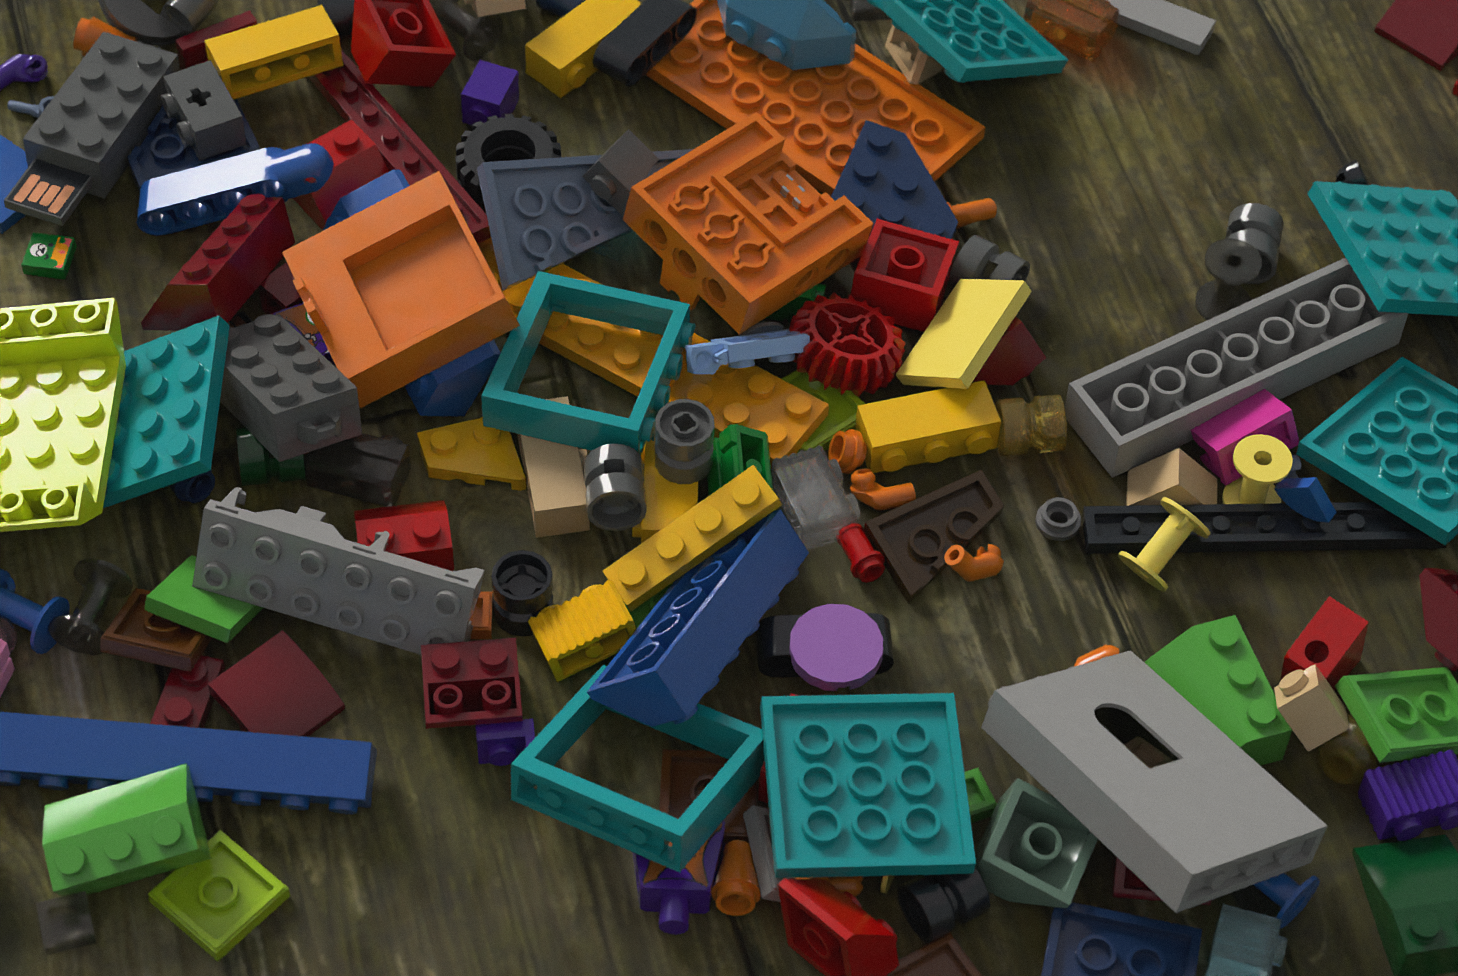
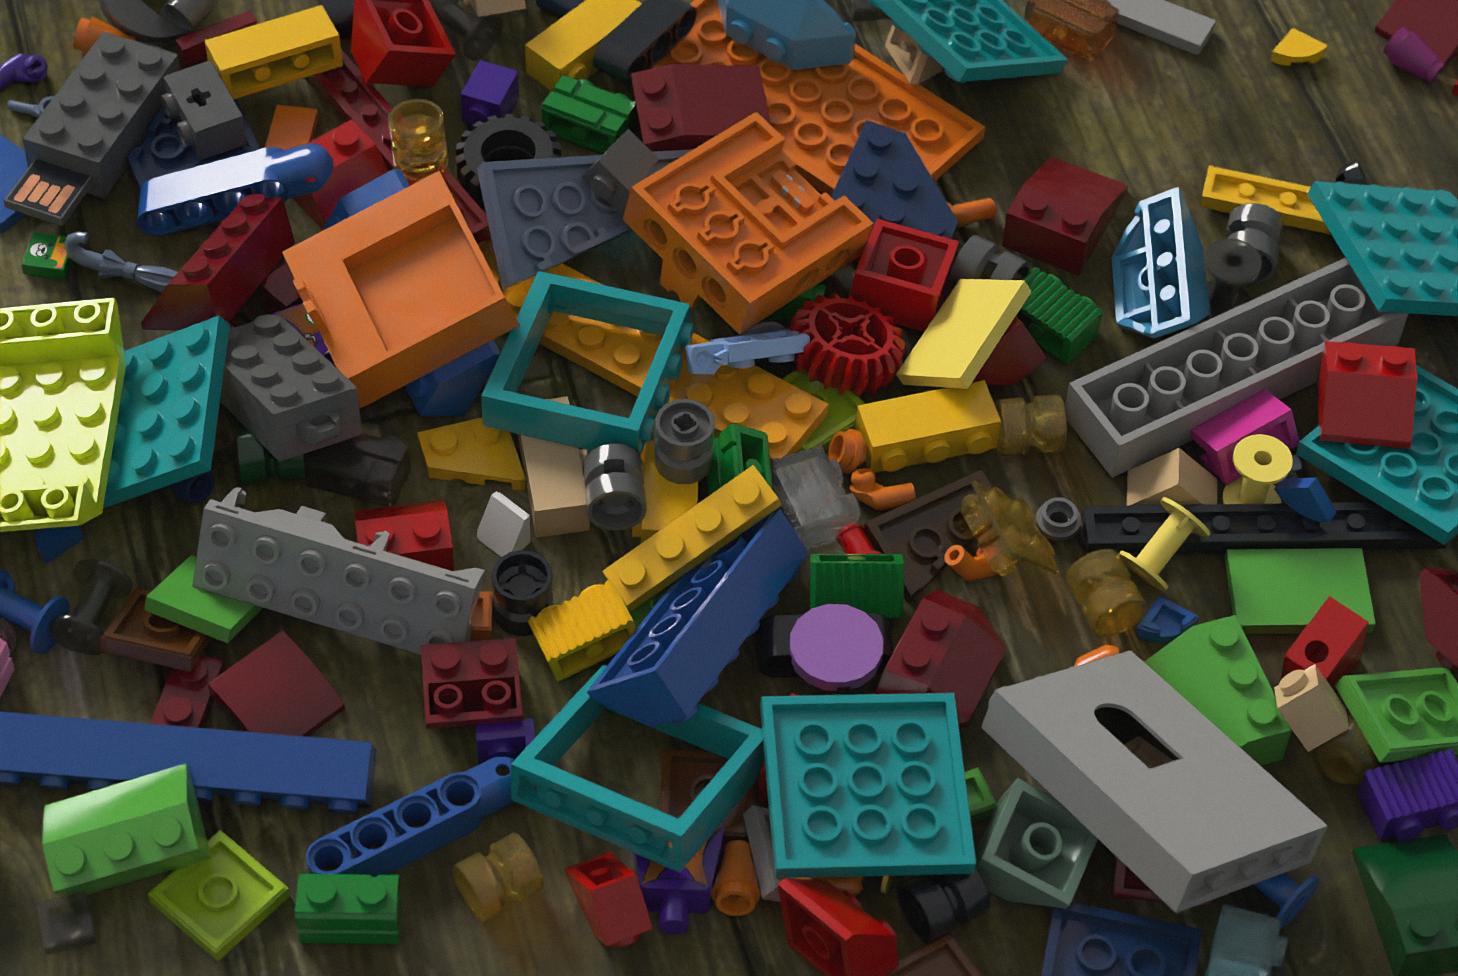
none -> blue tile [35,526,83,564]
none -> sand blue piece [65,232,178,292]
none -> orange tile [265,105,319,150]
none -> green brick [295,874,402,944]
none -> blue piece [306,757,515,877]
none -> clear yellow wheel [388,99,448,180]
none -> clear yellow wheel [452,833,545,922]
none -> white slope [477,491,531,557]
none -> green brick [541,75,638,154]
none -> red slope [564,852,653,947]
none -> dark red slope [631,64,771,152]
none -> green brick [809,554,904,624]
none -> dark red wedge [875,590,1006,729]
none -> clear yellow hinge [961,480,1060,576]
none -> dark red slope [1002,156,1128,276]
none -> green brick [1016,267,1103,364]
none -> clear yellow wheel [1066,549,1147,637]
none -> dark azure wedge [1112,187,1210,339]
none -> blue tile [1135,595,1200,642]
none -> yellow plate [1200,166,1332,235]
none -> bright green tile [1224,548,1376,634]
none -> yellow tile [1270,28,1328,66]
none -> red slope [1317,341,1417,448]
none -> magenta cone [1383,27,1445,84]

